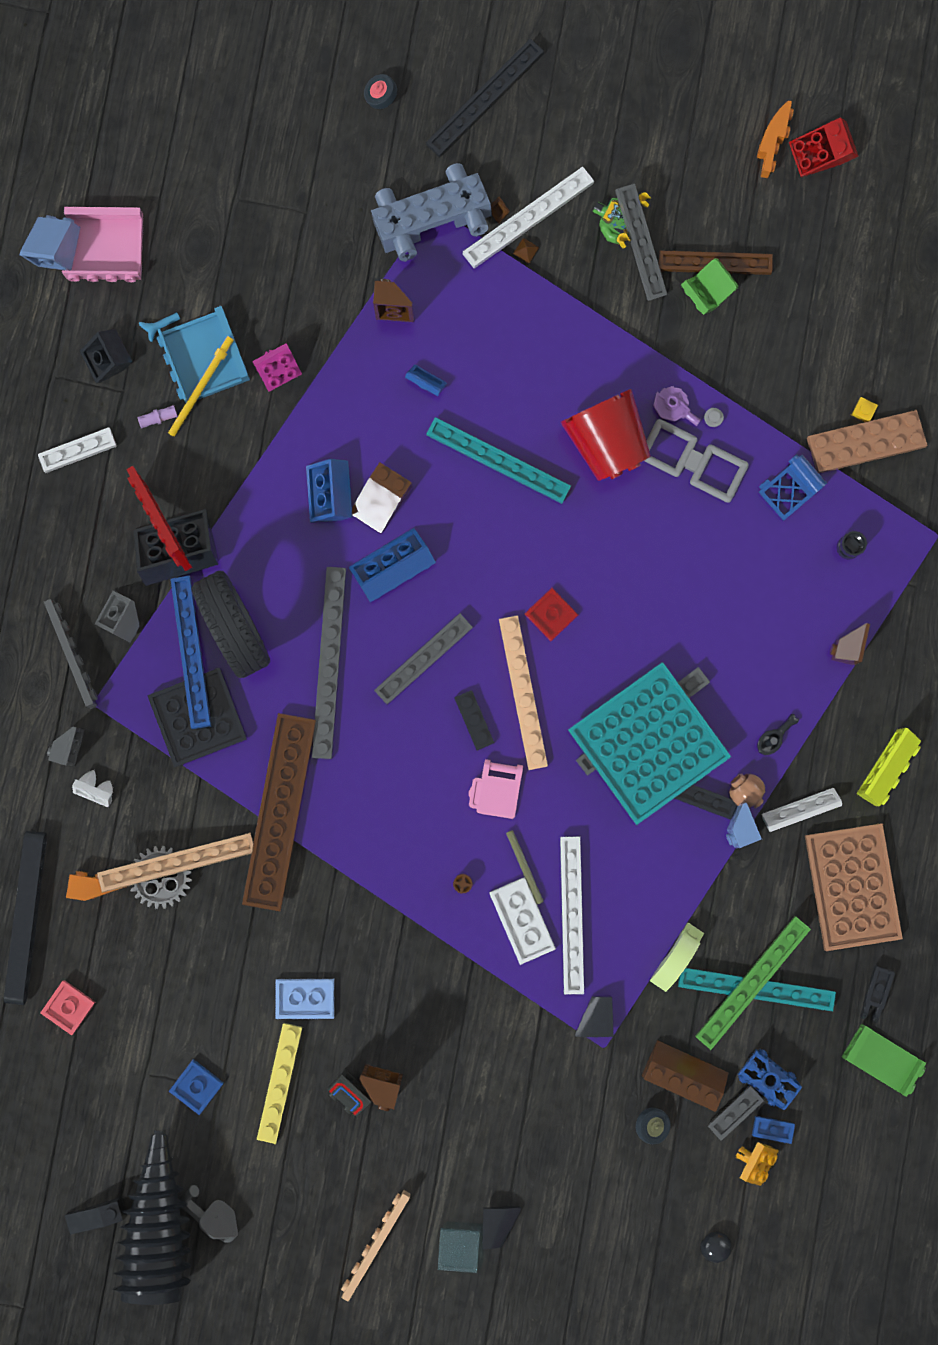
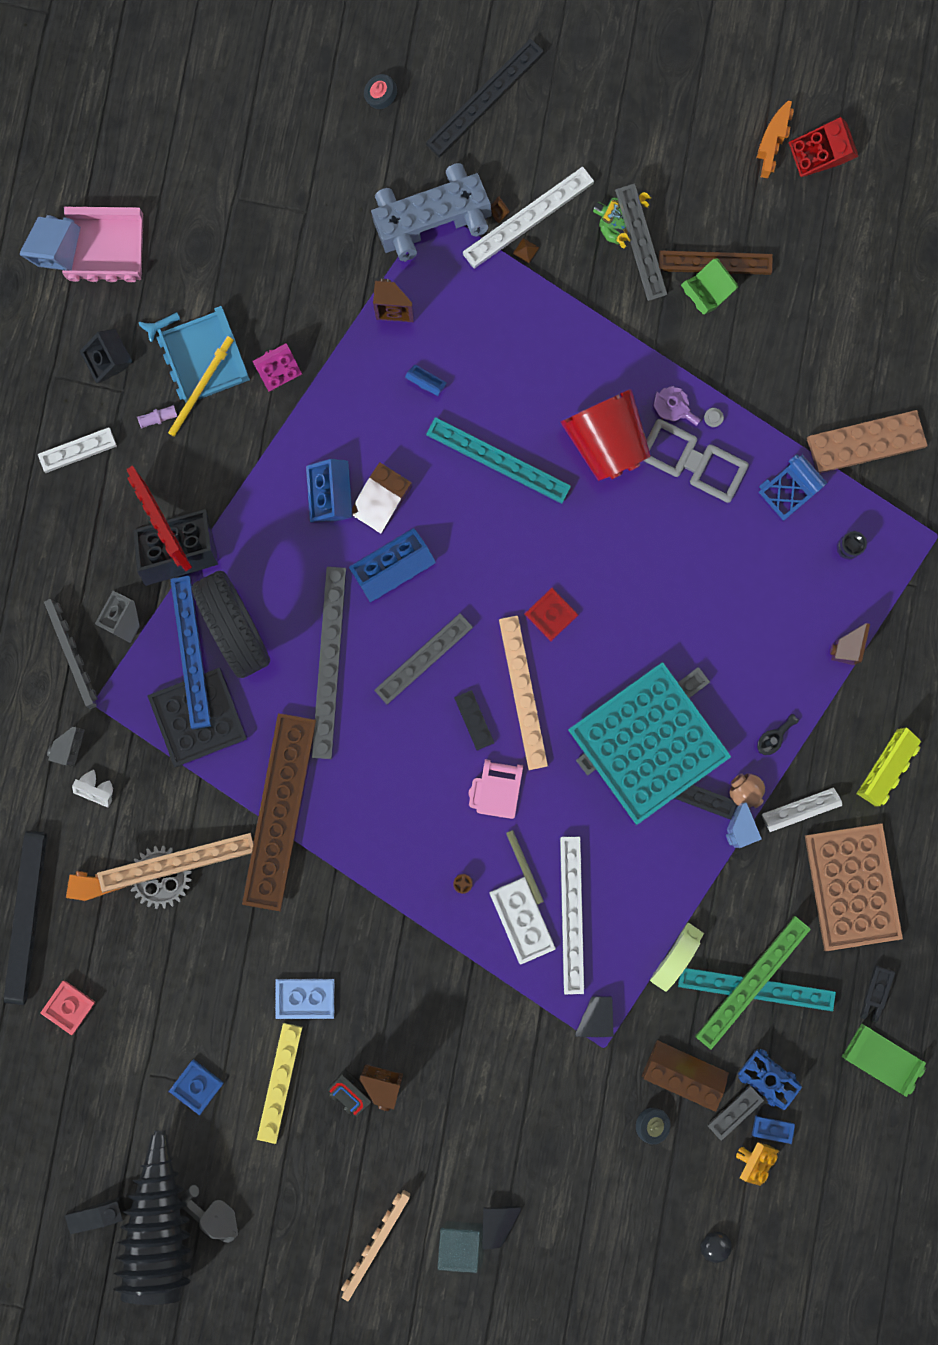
yellow plate [852,397,878,422] -> none

